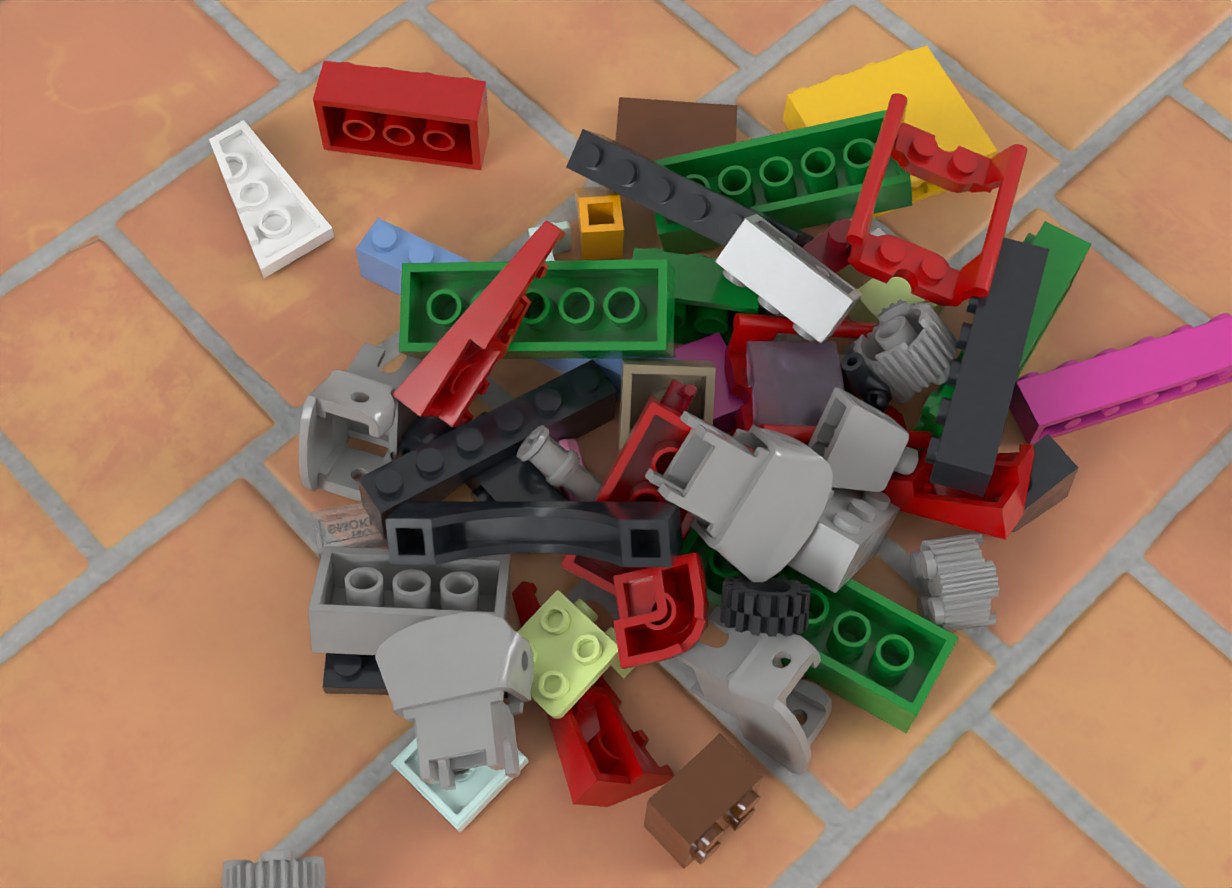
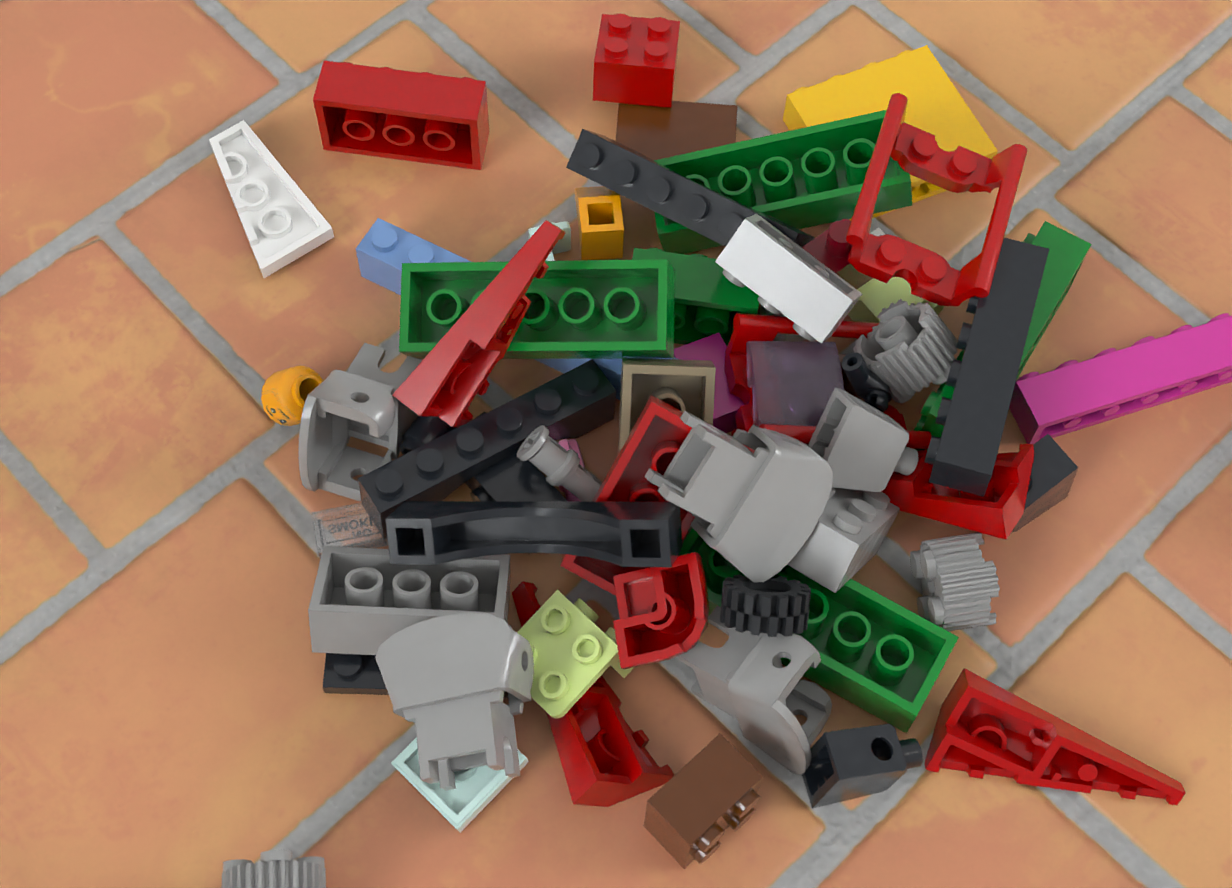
dark red hand [661,378,698,413] -> none
none -> light orange head [261,365,324,426]
none -> red brick [593,14,680,108]
none -> black torso [802,724,923,808]
none -> red wedge [924,668,1186,805]

